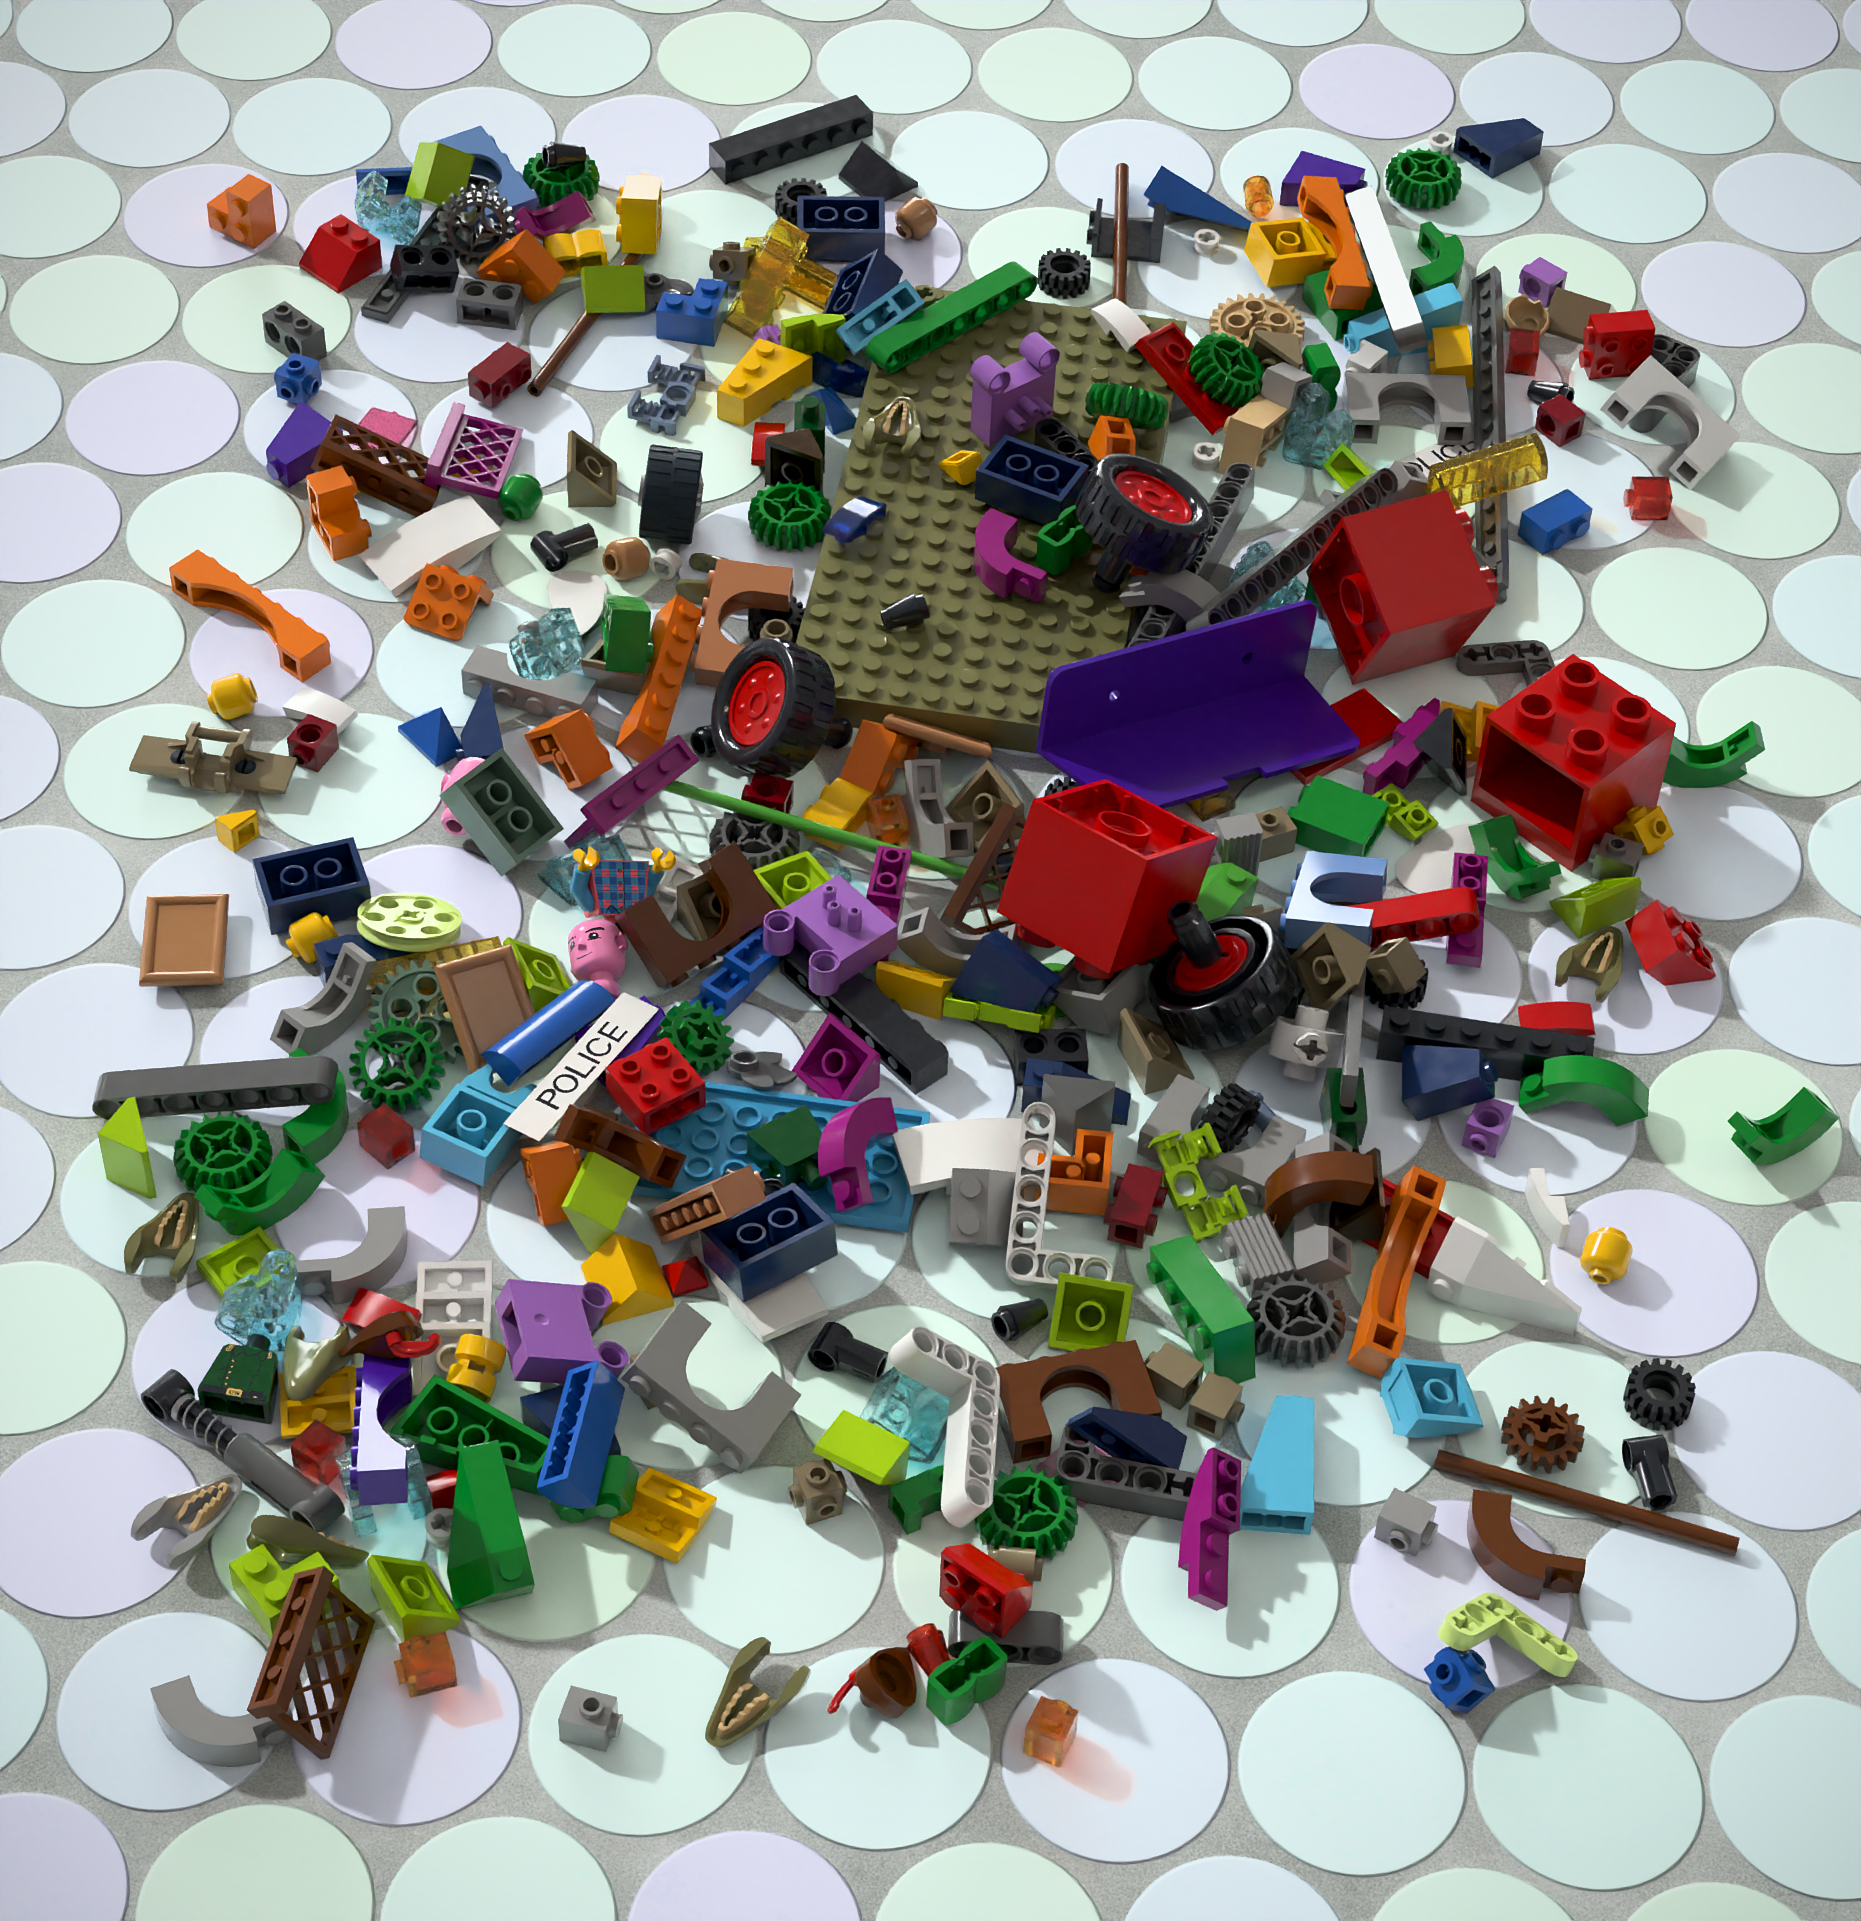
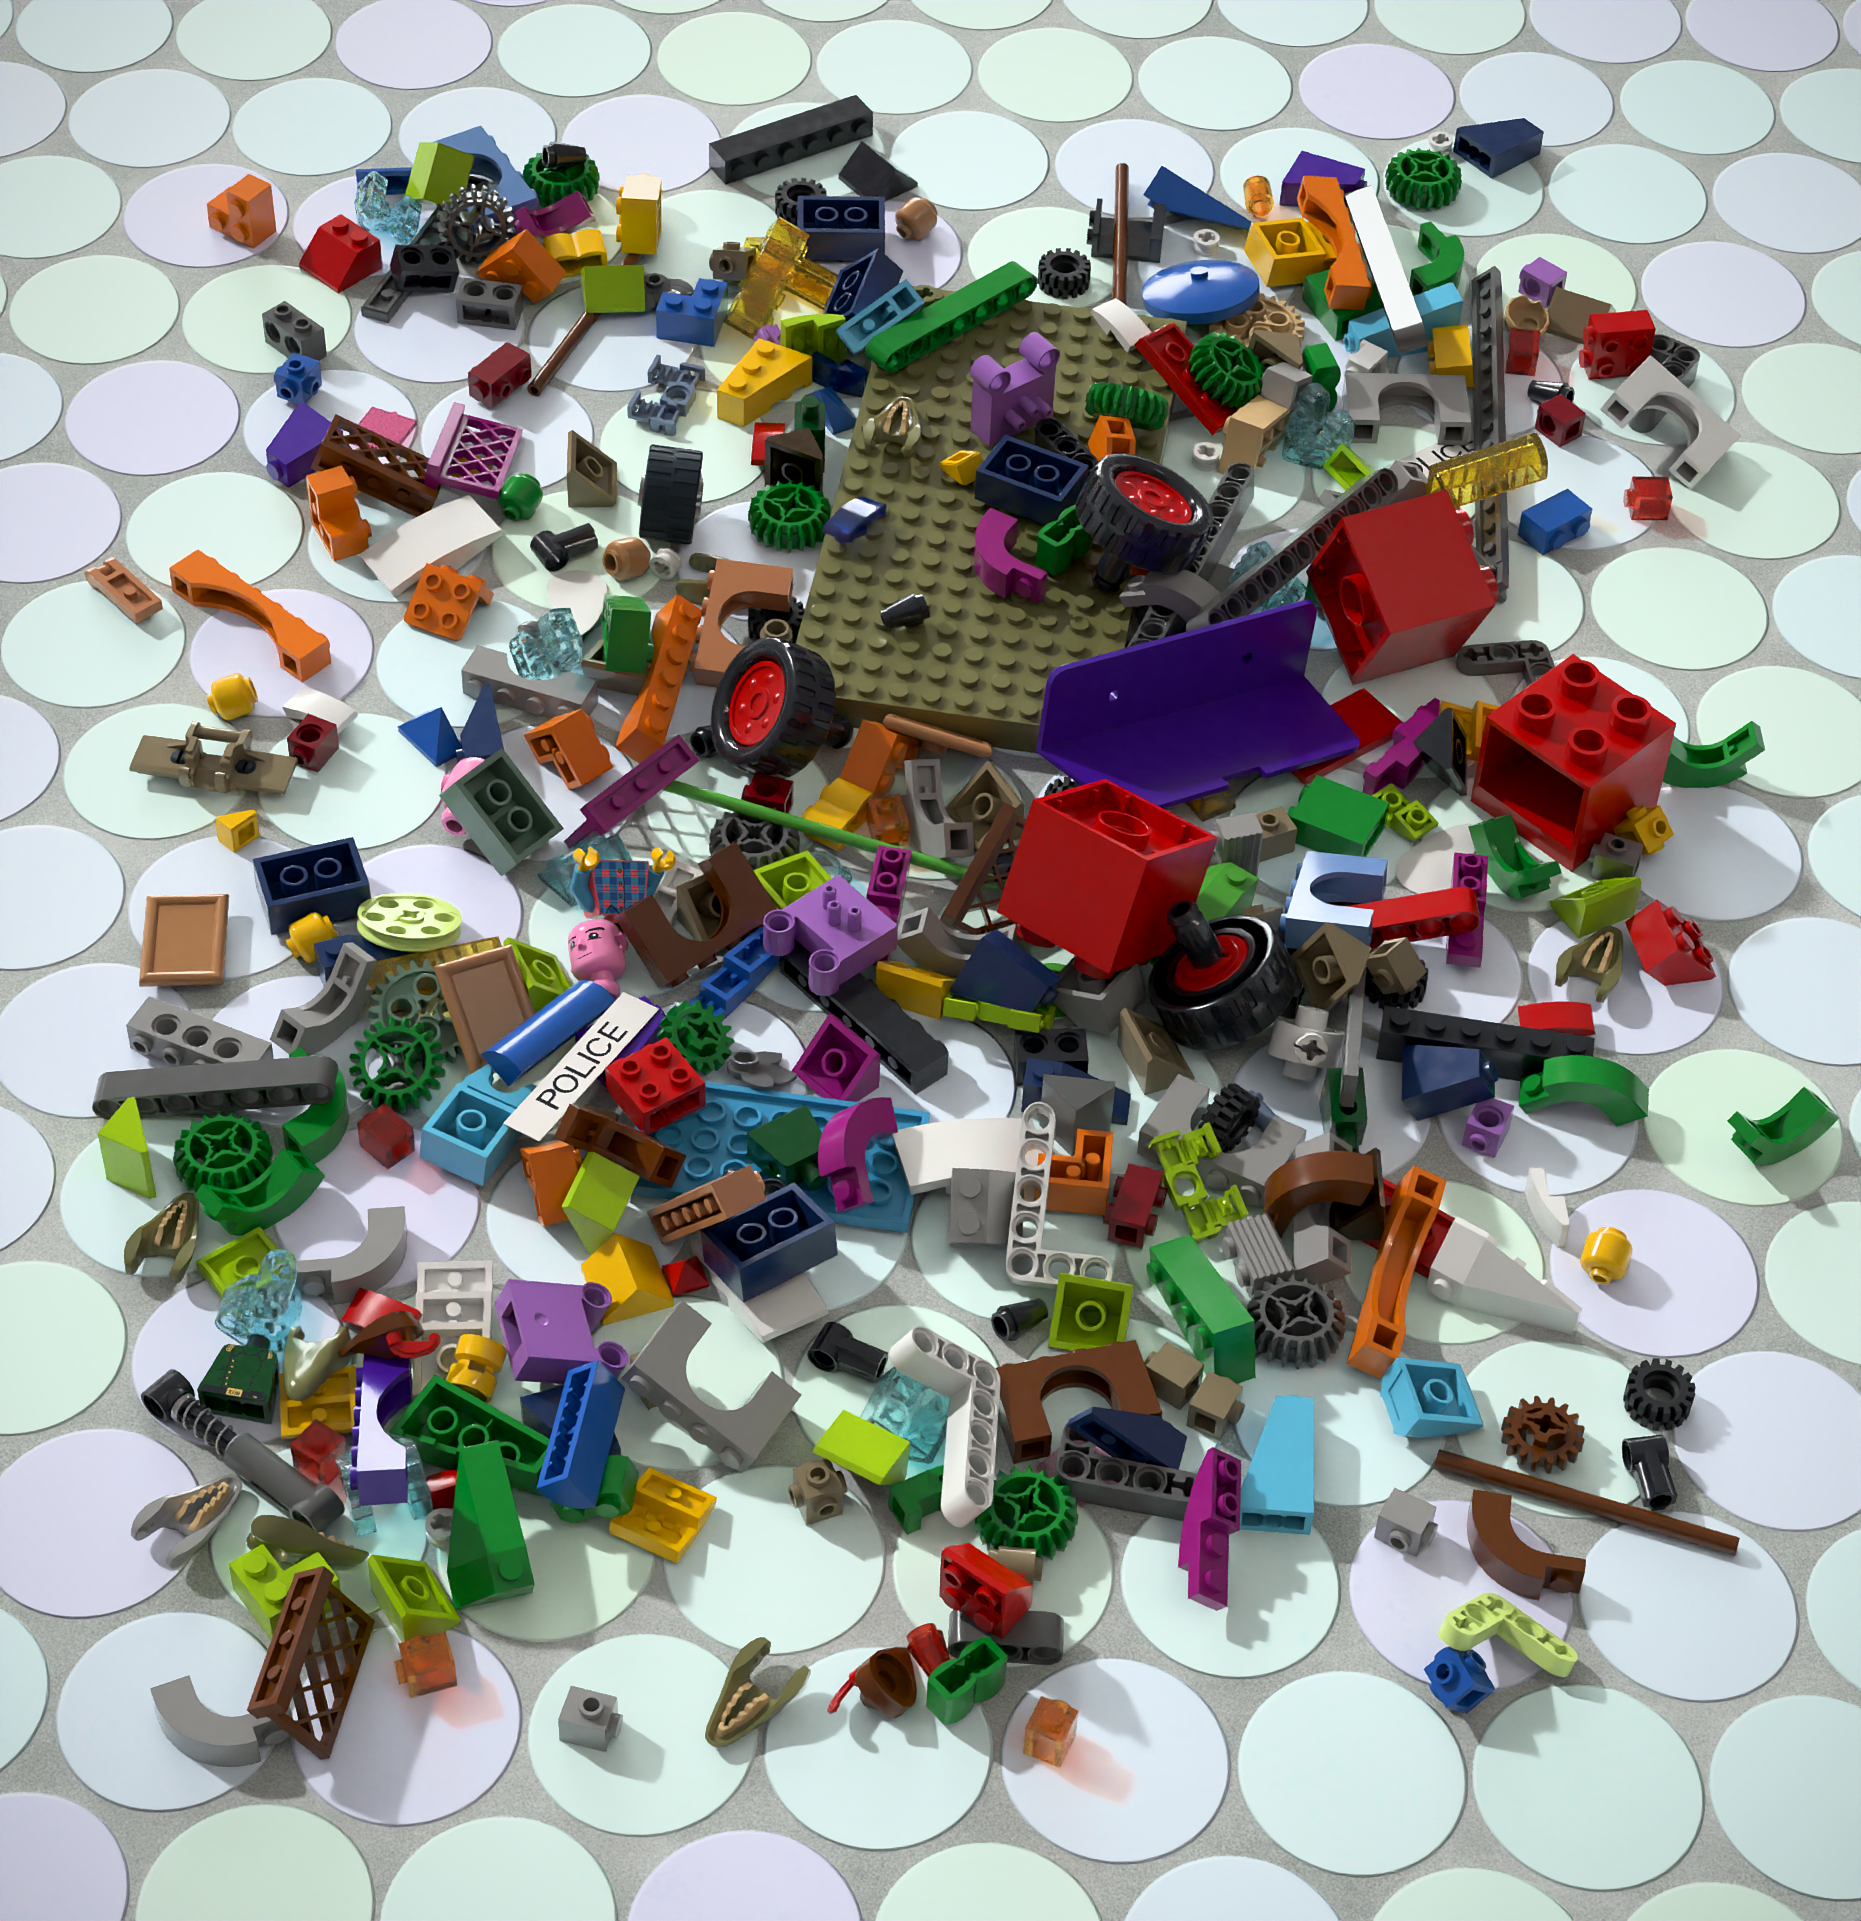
none -> nougat plate [84,557,163,624]
none -> light grey brick [126,996,274,1067]
none -> blue dish [1142,260,1260,324]

